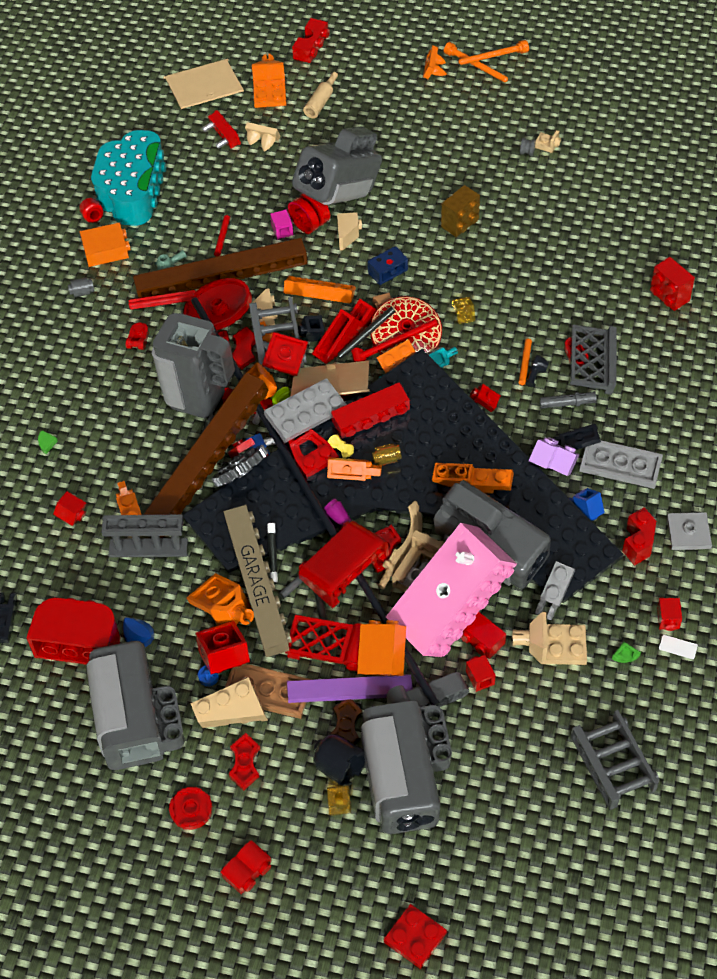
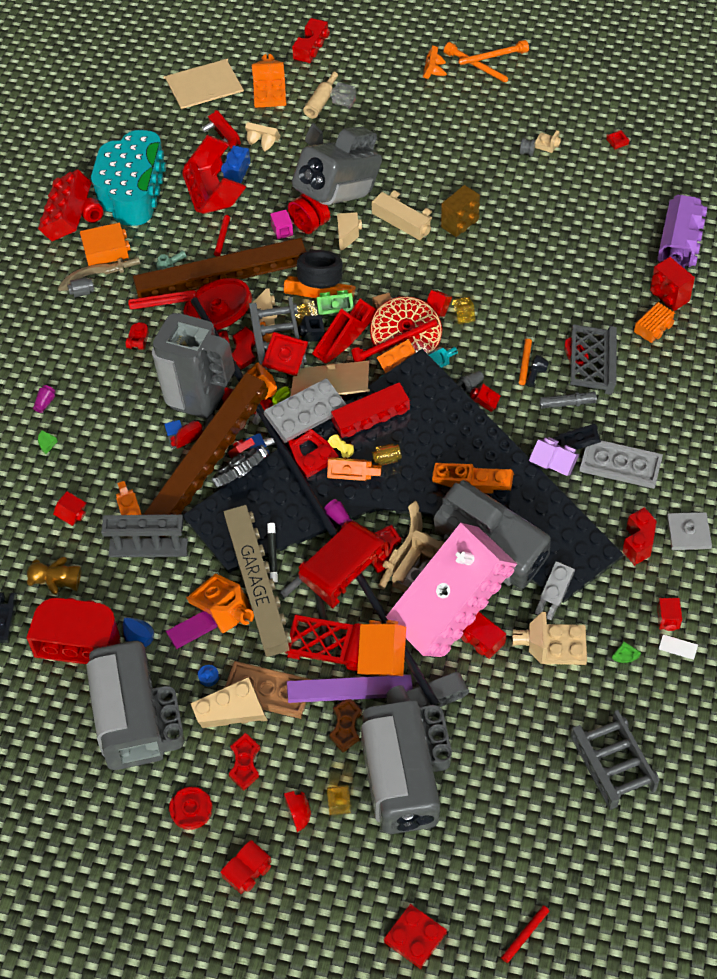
red brick [195,621,250,674] -> none
black cylinder [313,734,365,788] -> none
pearl dark grey bar [337,306,396,359] -> none
dark blue brick [367,246,408,285] -> none
red brick [466,655,496,692] -> none
blue brick [569,488,605,521] -> none
none -> pearl gold piece [27,557,81,595]
none -> magenta cone [33,385,56,413]
none -> red brick [38,170,92,241]
none -> dark tan sword [57,257,141,291]
none -> blue sticker [164,420,182,449]
none -> magenta tile [166,611,218,649]
none -> red brick [175,420,203,449]
none -> red windscreen [182,135,246,214]
none -> blue brick [221,146,250,183]
none -> red brick [284,791,311,832]
none -> clear yellow bracket [295,301,318,324]
none -> black tyre [297,250,343,288]
none -> dark grey slope [305,123,323,146]
none -> bright green brick [316,290,354,315]
none -> clear window [330,82,356,109]
none -> tan brick [372,190,432,240]
none -> red brick [426,290,452,317]
none -> dark grey cone [457,371,484,393]
none -> red bar [501,905,550,963]
none -> red tile [606,130,629,149]
none -> orange brick [634,302,675,343]
none -> medium lavender brick [657,195,707,268]

